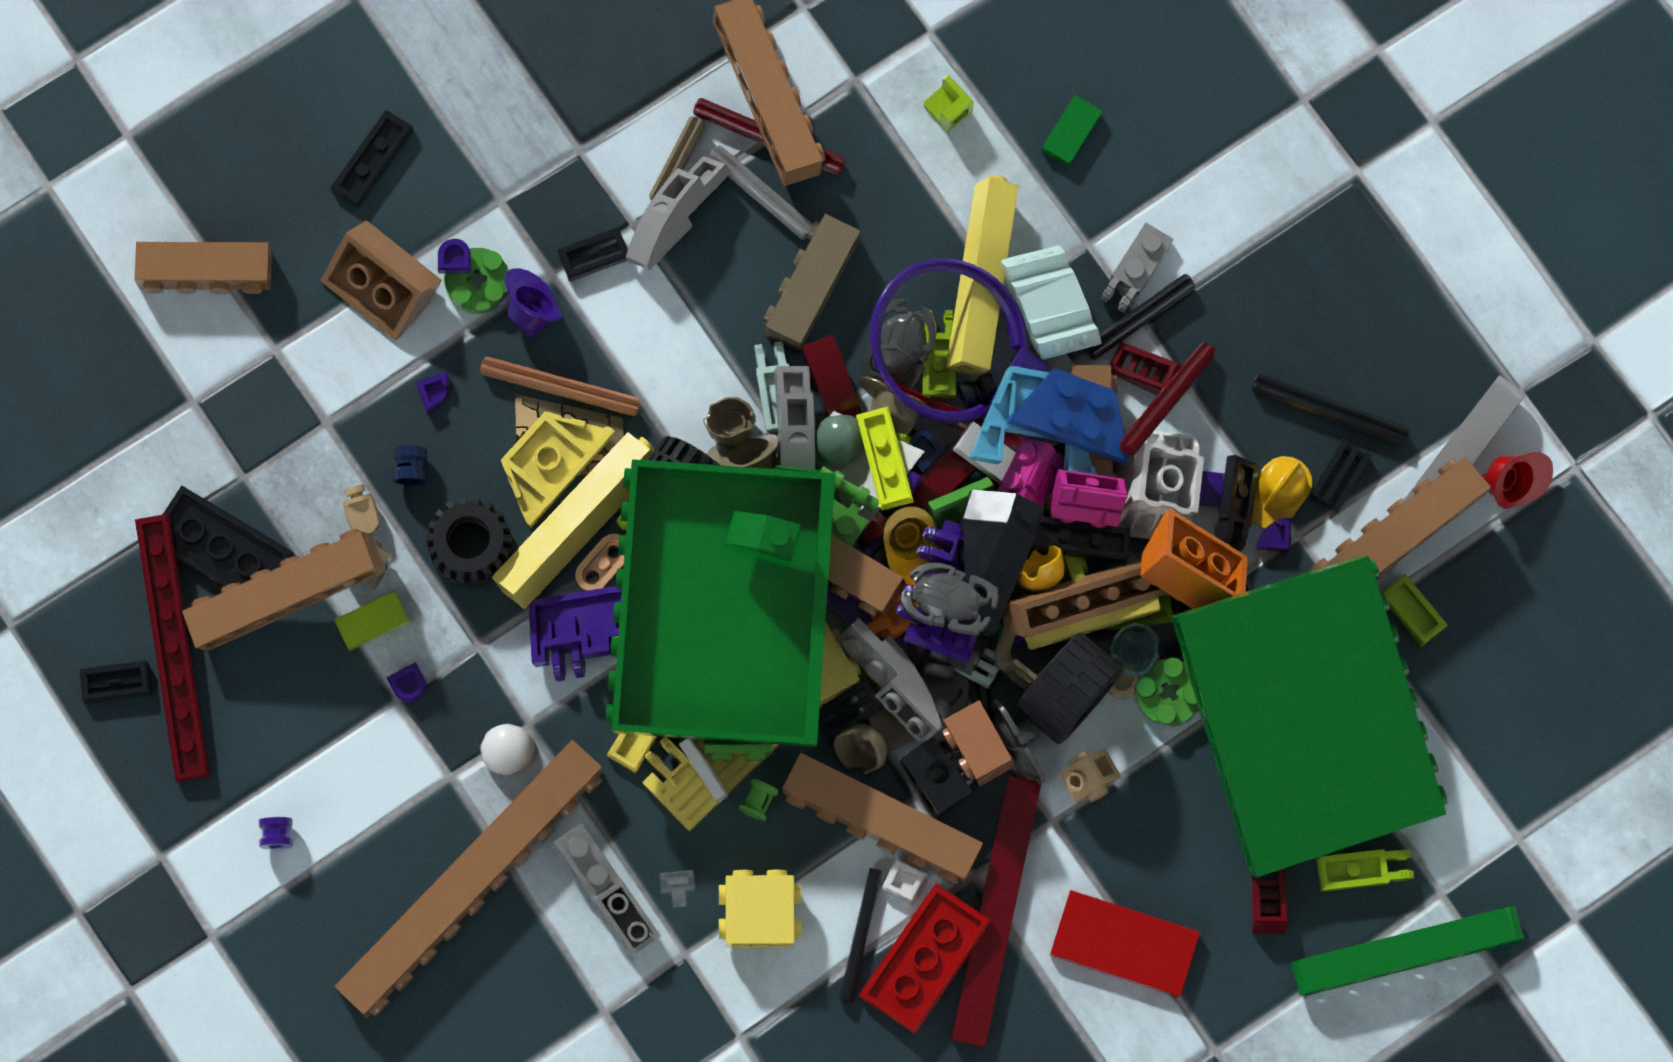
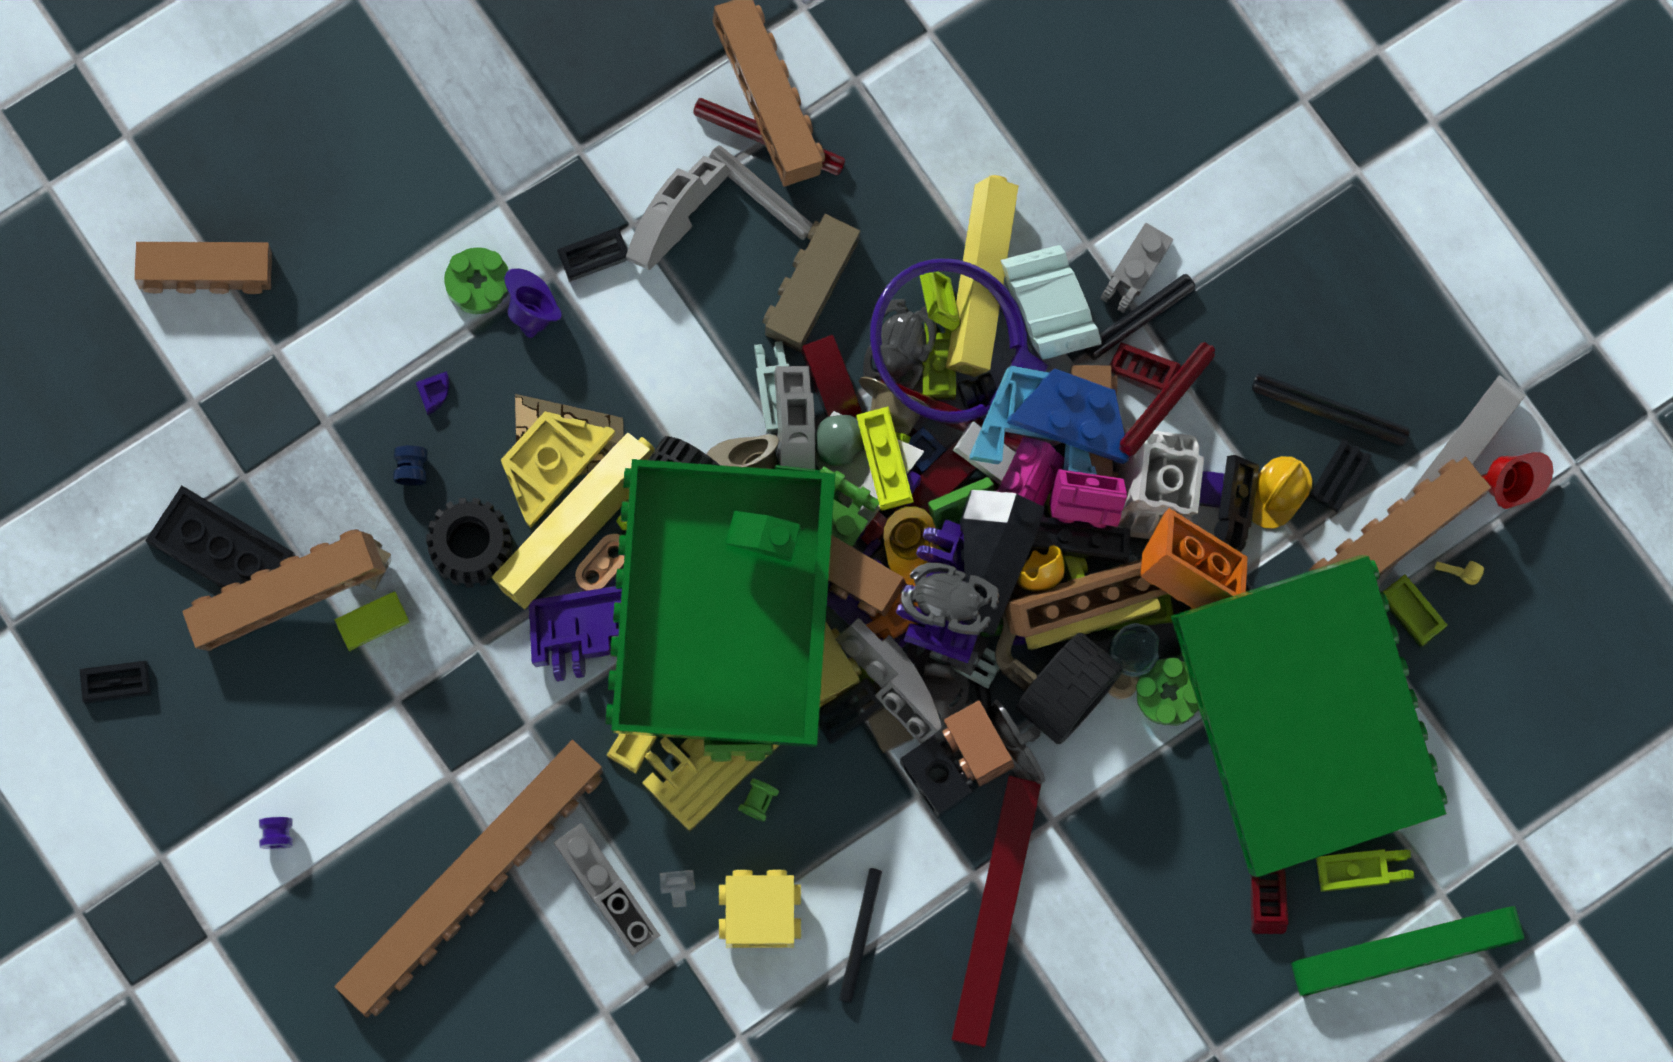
dark red tile [135,513,211,783] -> none
medium nougat slope [320,220,442,341] -> none
black tile [330,110,414,208] -> none
tan arm [343,484,380,534] -> none
dark purple tile [386,662,426,703] -> none
dark purple tile [438,239,471,274] -> none
nougat axle [480,356,640,416] -> none
white hair [480,724,535,775] -> none
dark tan axle [649,116,705,201] -> none
white tile [679,738,729,803] -> none
dark tan hair [703,397,756,446] -> none
medium nougat brick [782,753,983,885] -> none
dark tan hair [833,723,888,774] -> none
red tile [858,883,992,1035] -> none
white tile [881,858,927,905] -> none
lime panel [924,75,974,133] -> none
green tile [1041,95,1103,167] -> none
red tile [1049,890,1200,997] -> none
tan brick [1059,748,1122,803] -> none
dark purple tile [1256,518,1292,552] -> none
none -> lime tile [920,272,960,332]
none -> light yellow hand [1435,561,1484,585]

